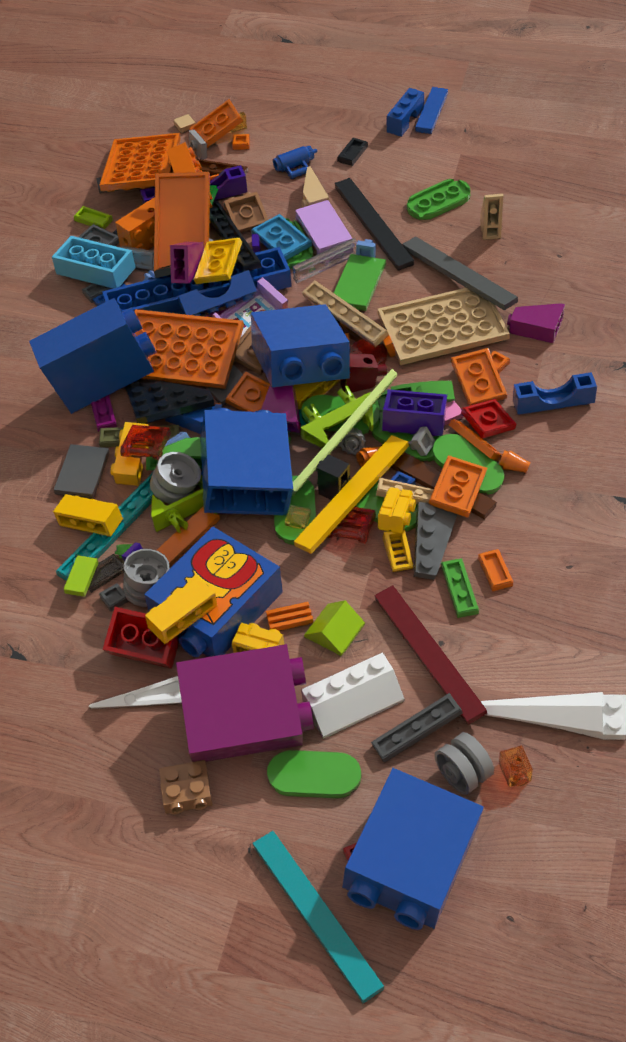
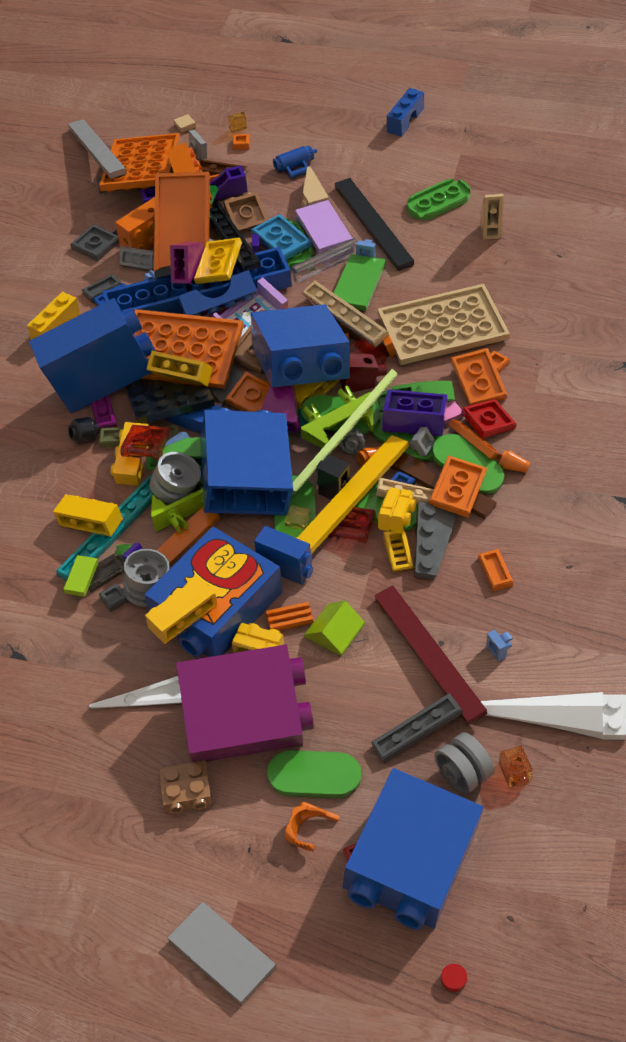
medium azure brick [52,236,136,289] -> none
dark grey tile [54,444,110,499] -> none
lime tile [74,206,113,229] -> none
red slope [102,607,178,669] -> none
orange tile [189,99,243,148] -> none
teal tile [253,831,384,1004] -> none
white slope [301,652,405,739] -> none
black tile [337,137,368,166] -> none
dark grey tile [402,237,518,310] -> none
blue tile [415,87,448,134] -> none
bright green tile [441,558,479,618] -> none
magenta slope [507,303,565,343] -> none
blue arch [513,372,597,415] -> none
none -> yellow brick [27,292,80,340]
none -> light grey tile [68,119,127,179]
none -> black head [68,417,99,444]
none -> yellow brick [147,351,213,386]
none -> light grey tile [168,902,277,1006]
none -> blue brick [254,526,313,585]
none -> orange helmet [285,802,340,852]
none -> red tile [441,964,467,992]
none -> medium blue tile [486,630,513,662]

